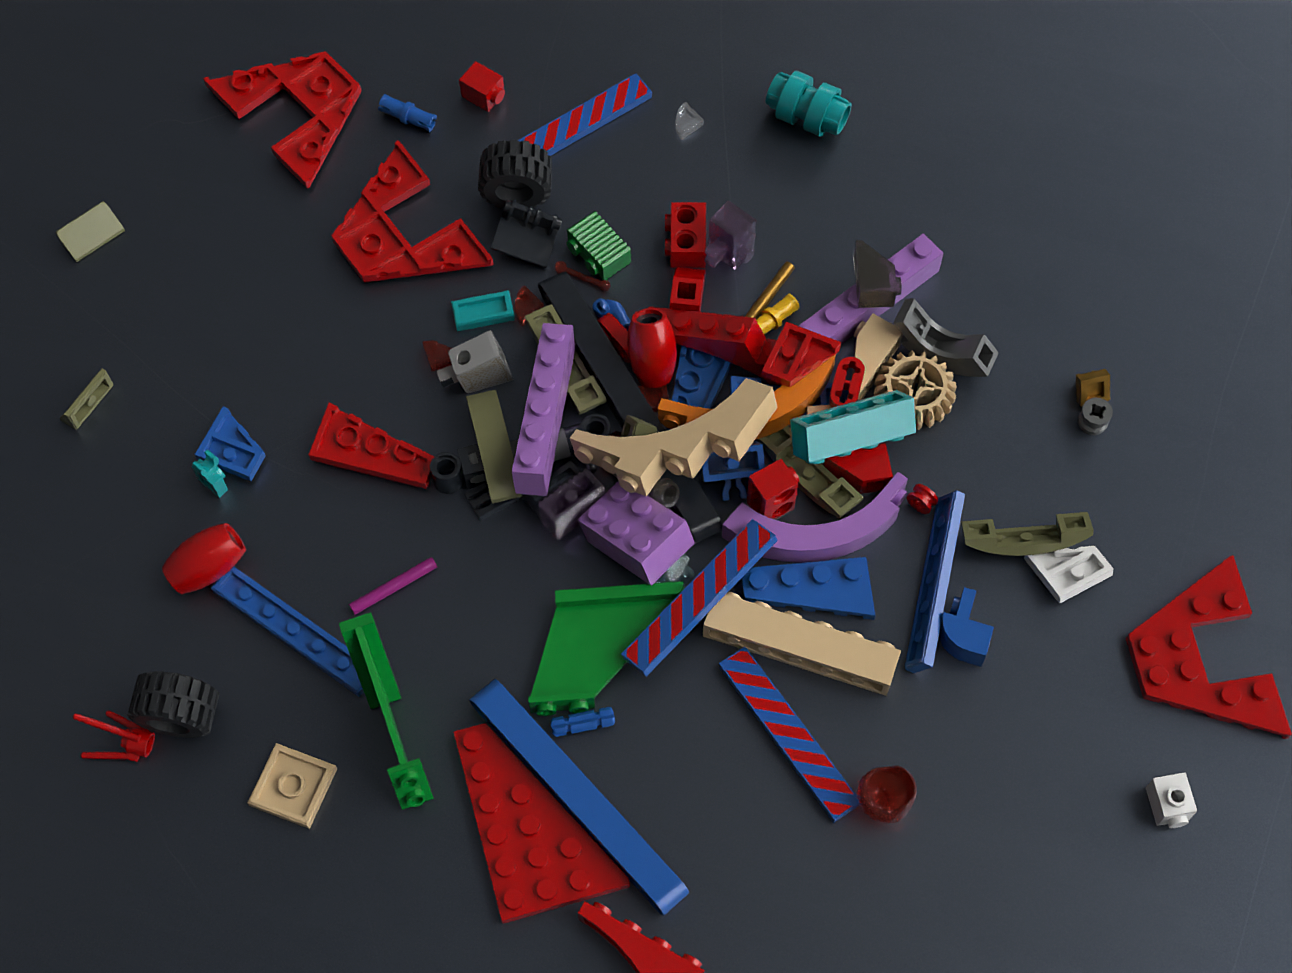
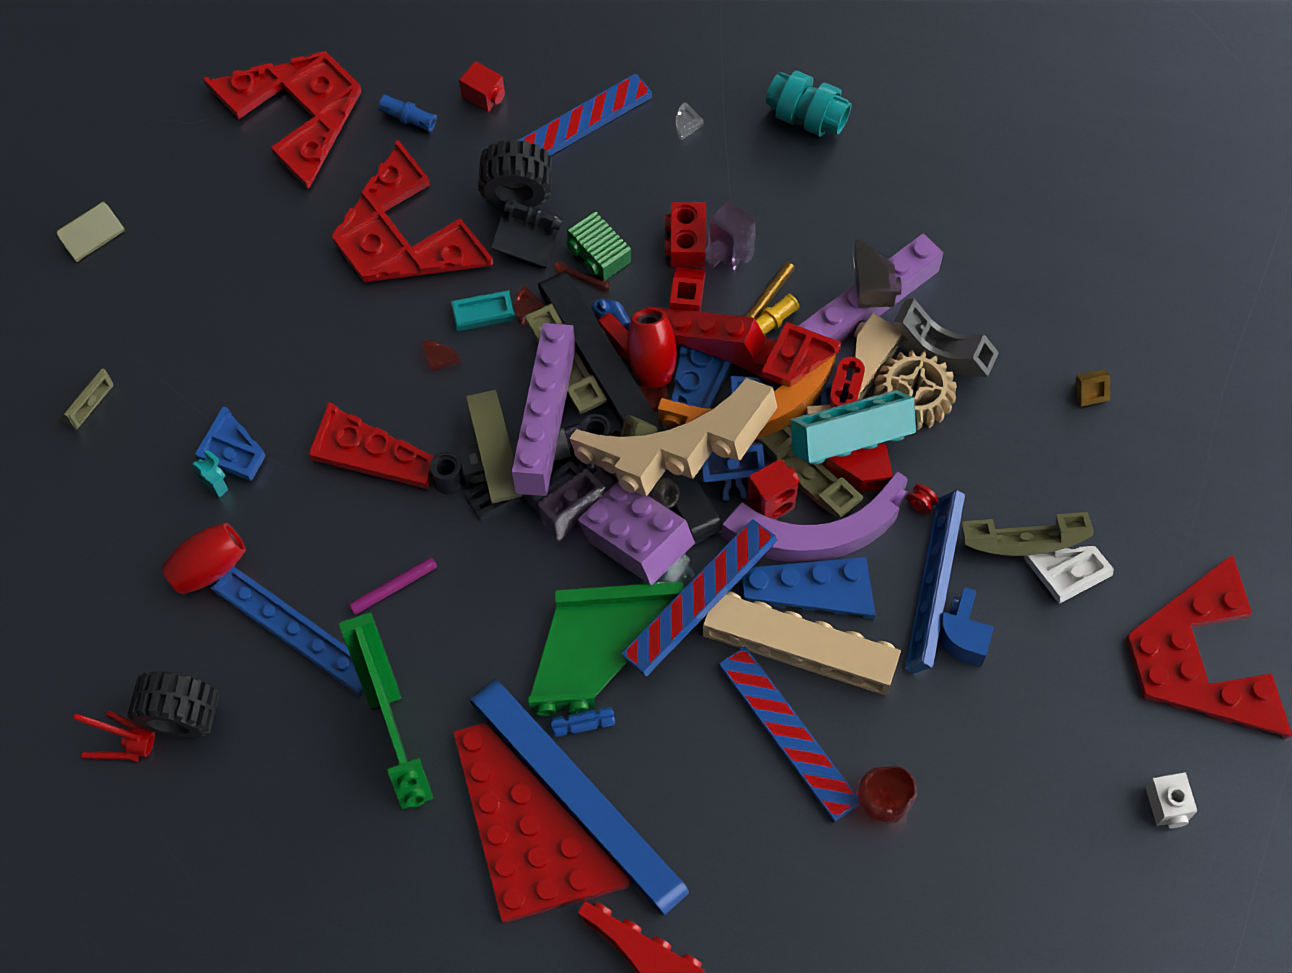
tan tile [247,743,337,829] -> none
light grey torso [437,330,513,393] -> none
dark grey wheel [1078,397,1113,436] -> none

